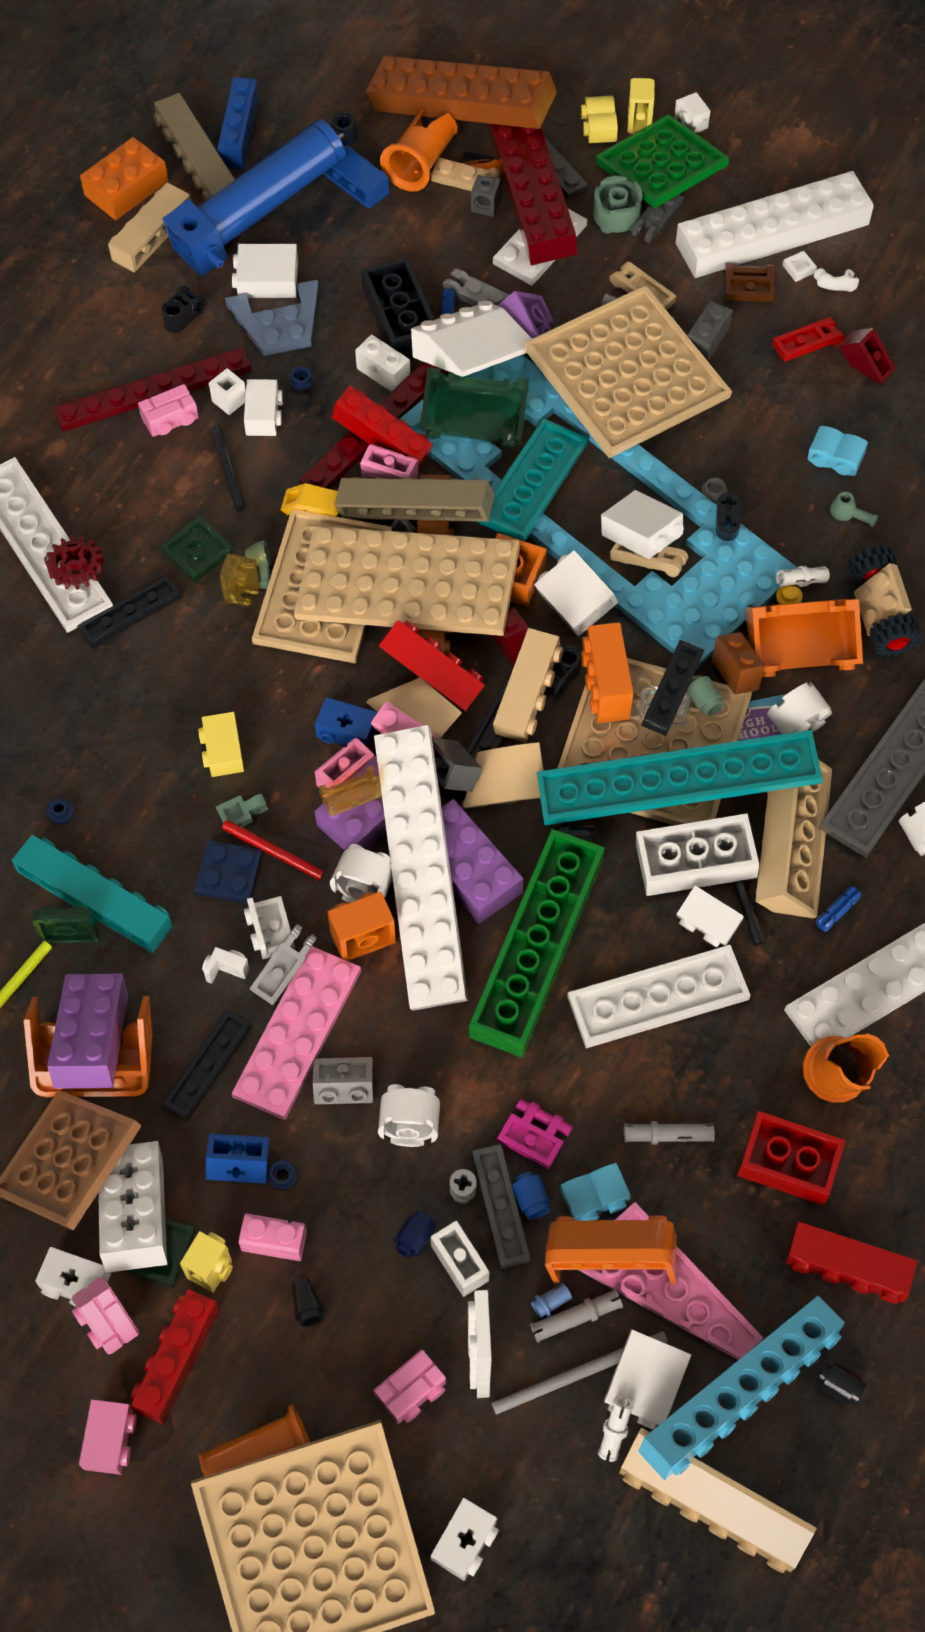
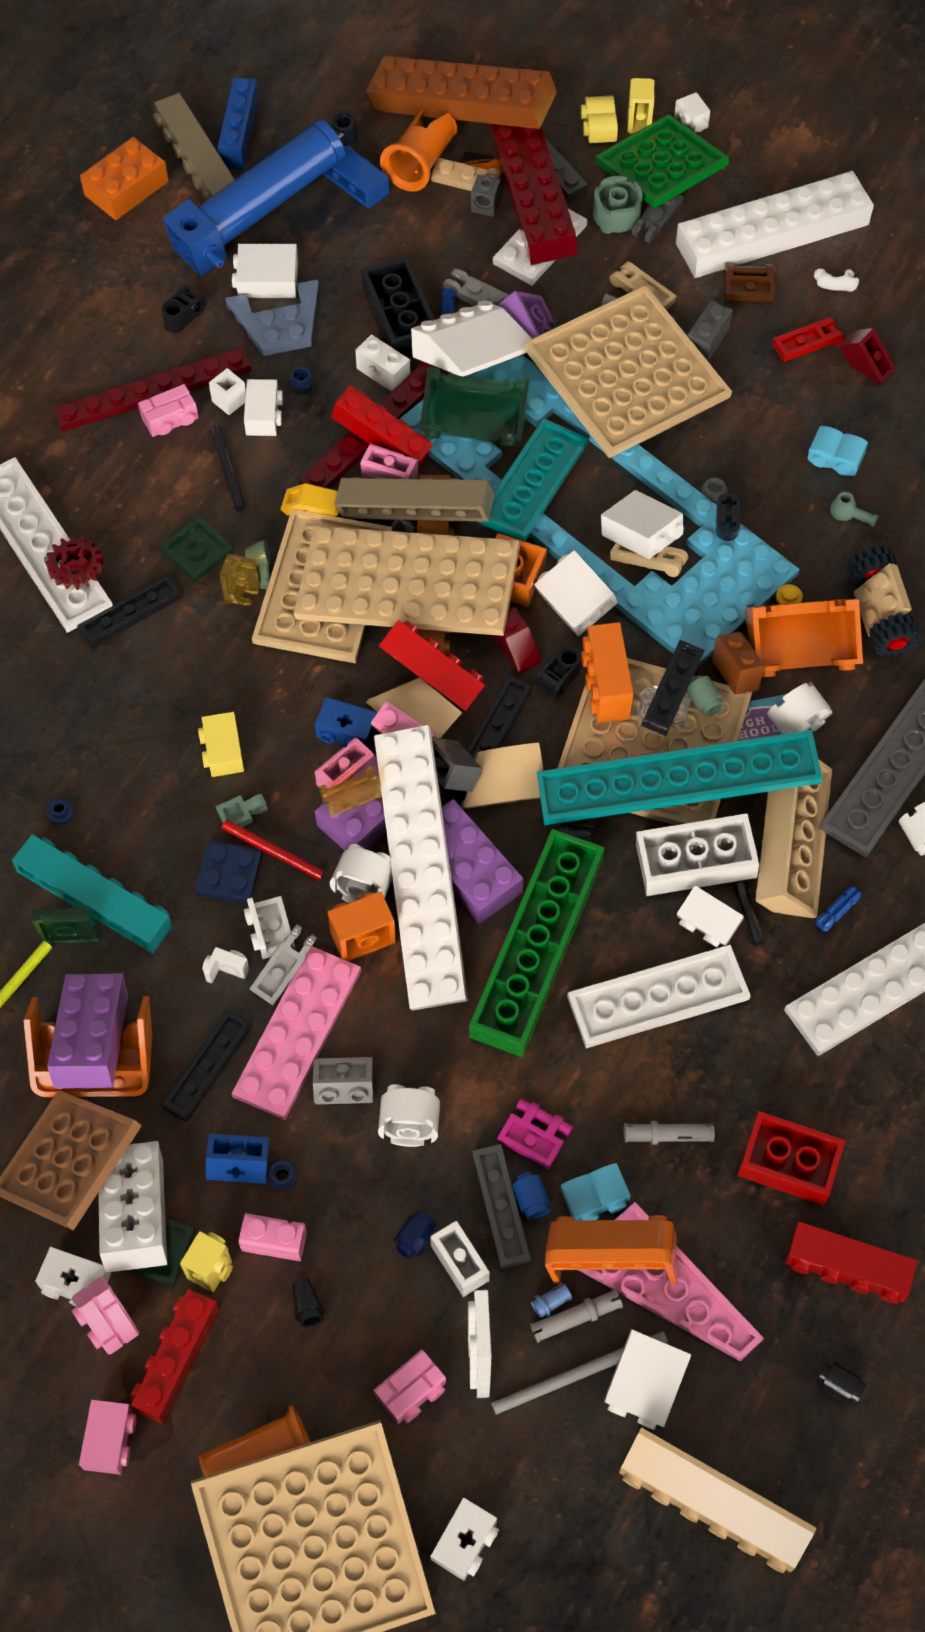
tan brick [108,182,191,273] -> none
light grey bush [450,1169,476,1204] -> none
tan brick [493,628,563,743] -> none
white pin [598,1396,634,1462] -> none
medium azure brick [638,1296,845,1481] -> none
white pin [776,566,830,587] -> none
white tile [782,251,817,282] -> none
orange piece [802,1033,889,1103] -> none

